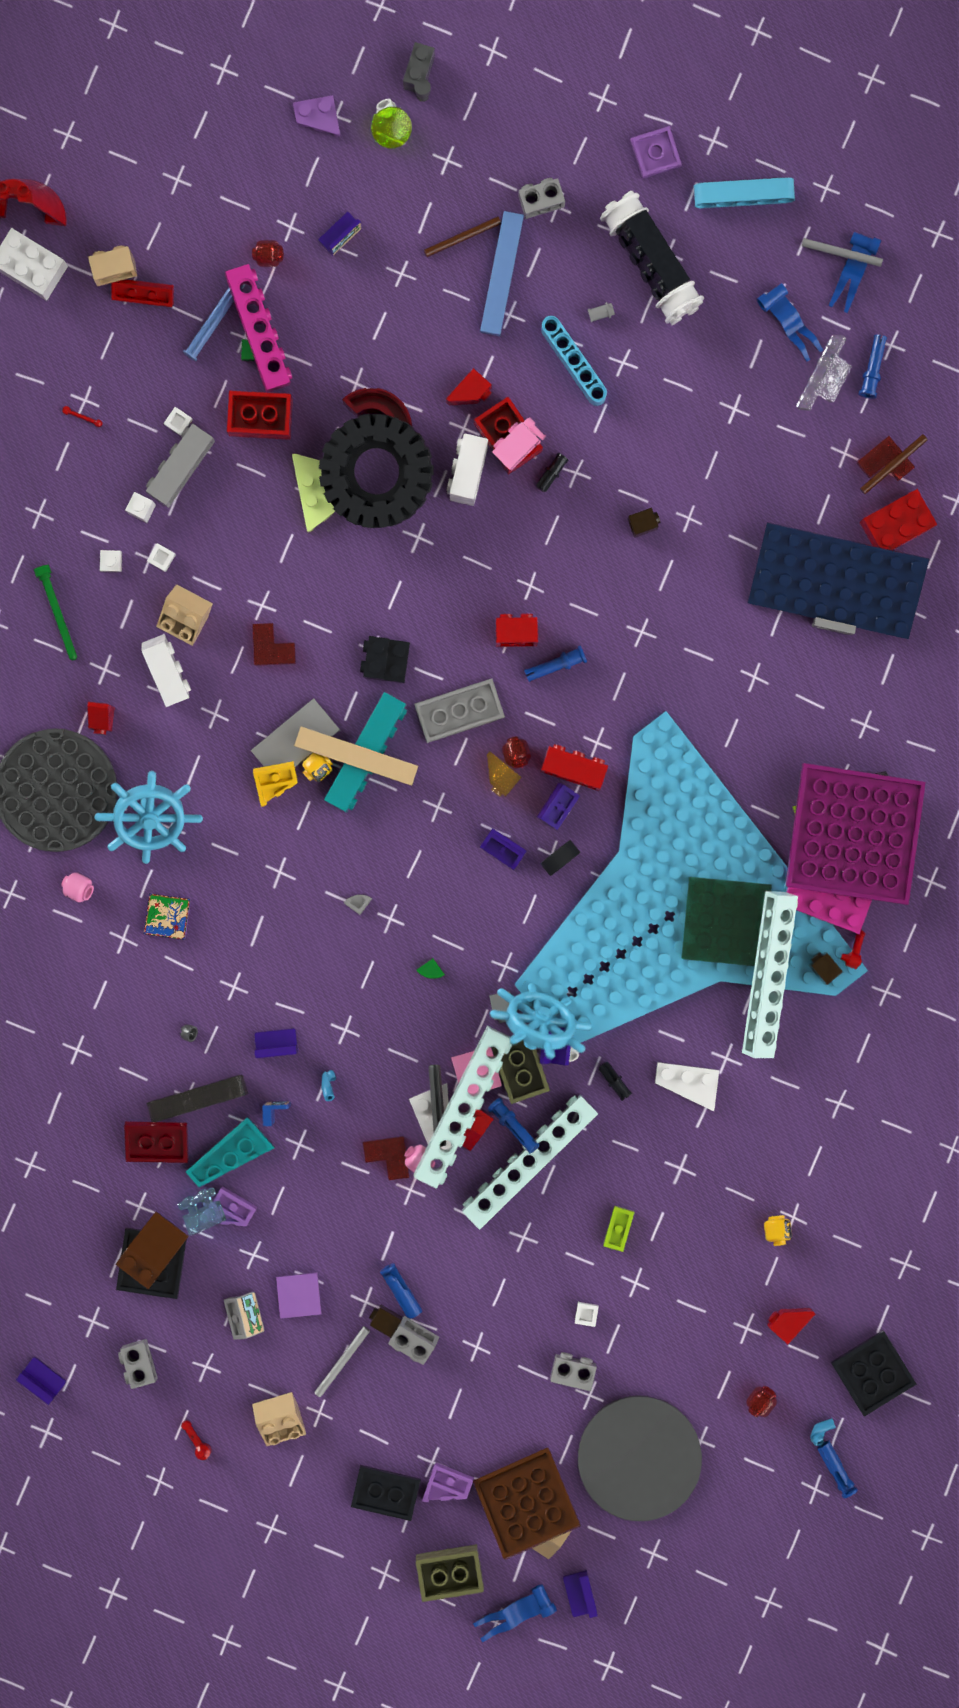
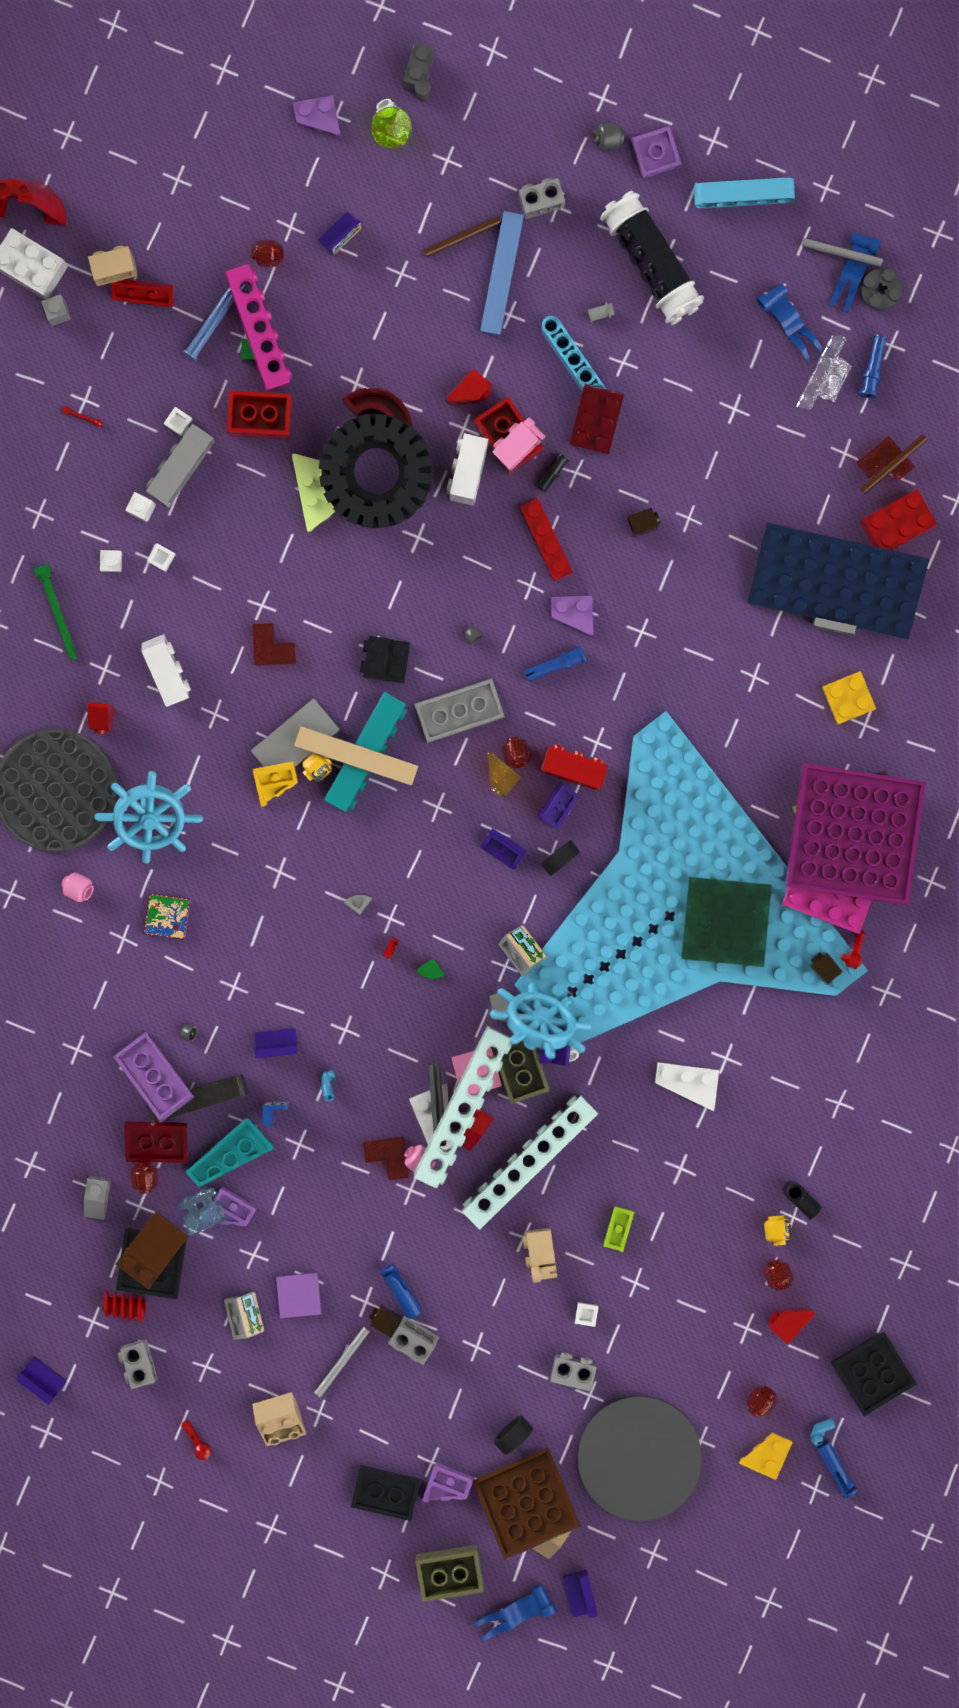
tan slope [156,585,213,646] -> none
blue pin [488,1098,539,1154] -> none
red brick [496,614,538,647] -> none
black axle [599,1062,632,1101] -> none
light aqua brick [742,891,798,1058] -> none
none -> light grey brick [41,294,72,326]
none -> light grey slope [84,1176,111,1220]
none -> red piece [103,1291,148,1323]
none -> medium lavender tile [113,1032,194,1122]
none -> clear red head [130,1162,158,1194]
none -> red tile [383,937,399,959]
none -> dark grey hinge [465,626,483,644]
none -> black tyre [494,1416,533,1455]
none -> panel [498,925,547,977]
none -> red plate [519,498,573,581]
none -> tan hinge [523,1228,557,1283]
none -> medium lavender wing [551,596,593,636]
none -> dark red plate [569,384,624,454]
none -> dark grey head [593,123,624,150]
none -> yellow wing [739,1432,793,1480]
none -> clear red head [764,1259,794,1292]
none -> black piece [783,1181,822,1220]
none -> yellow plate [822,671,876,725]
none -> dark grey plate [860,268,902,311]

